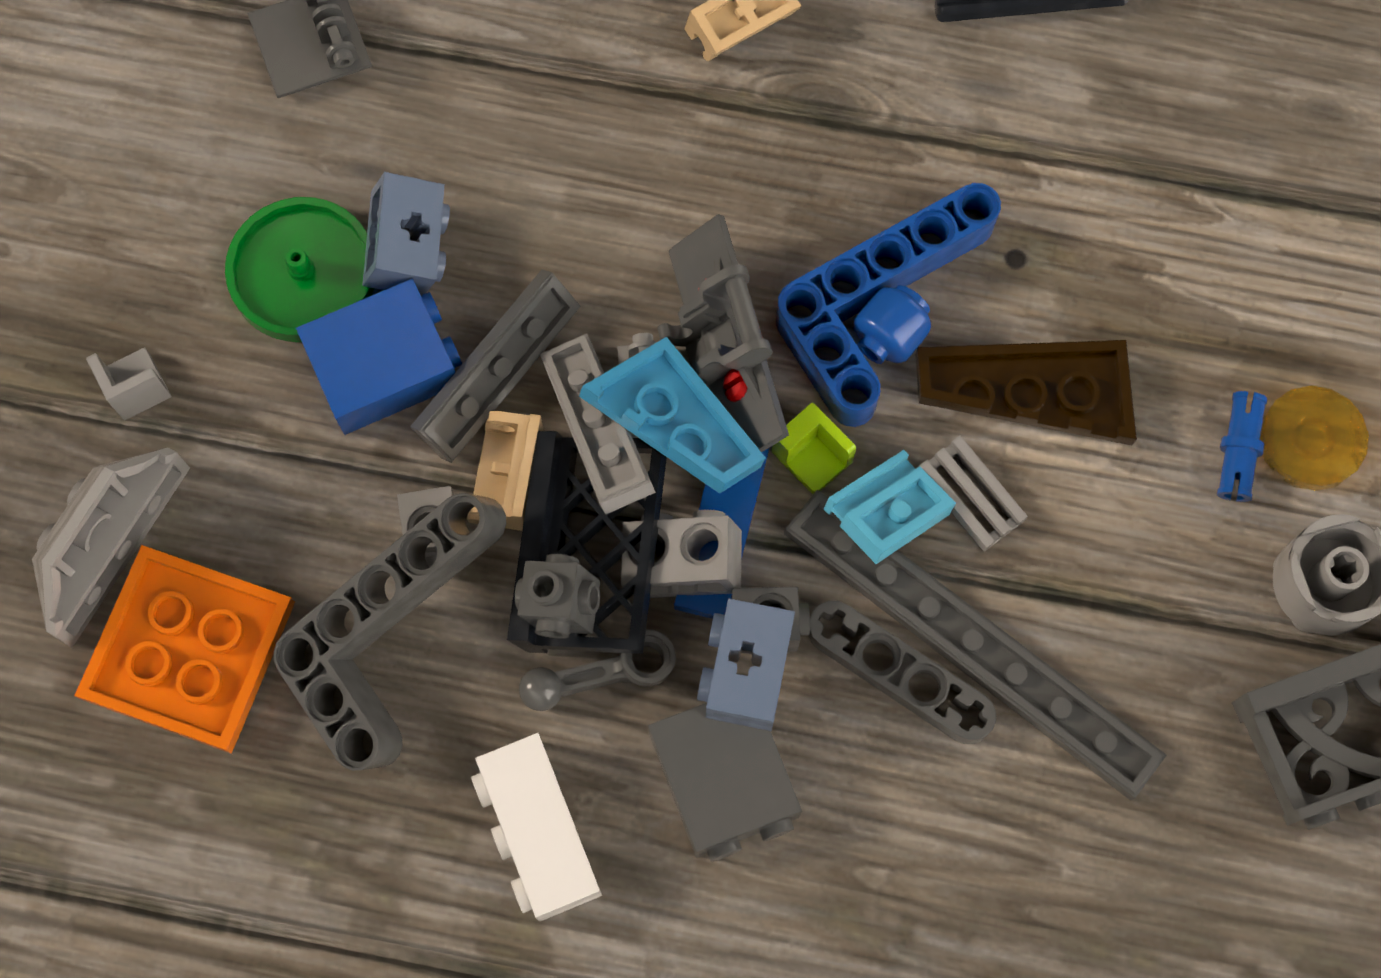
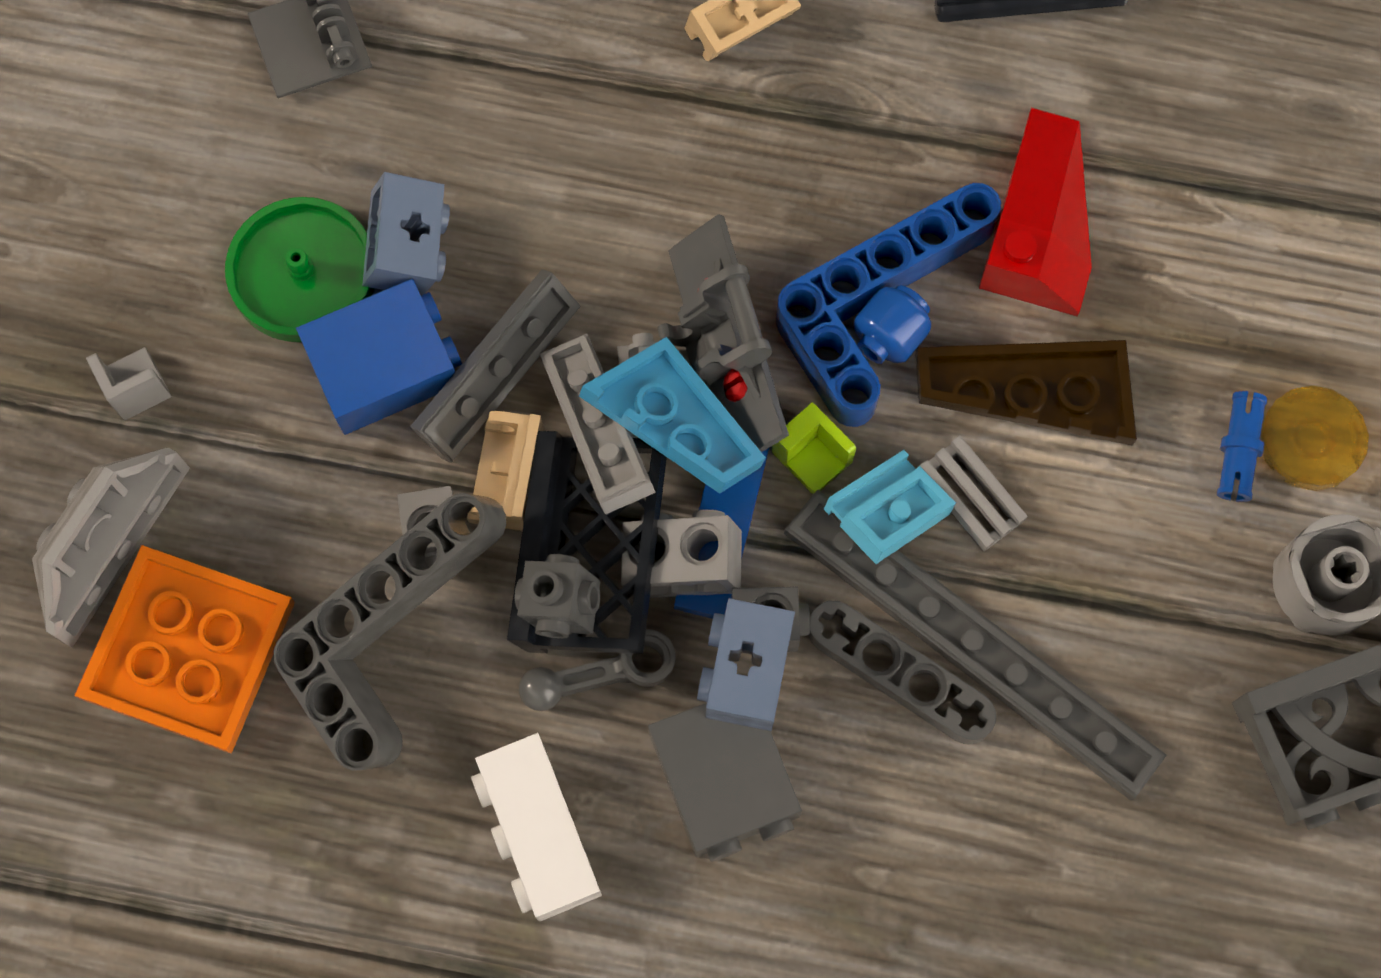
none -> red wedge [979,107,1092,317]

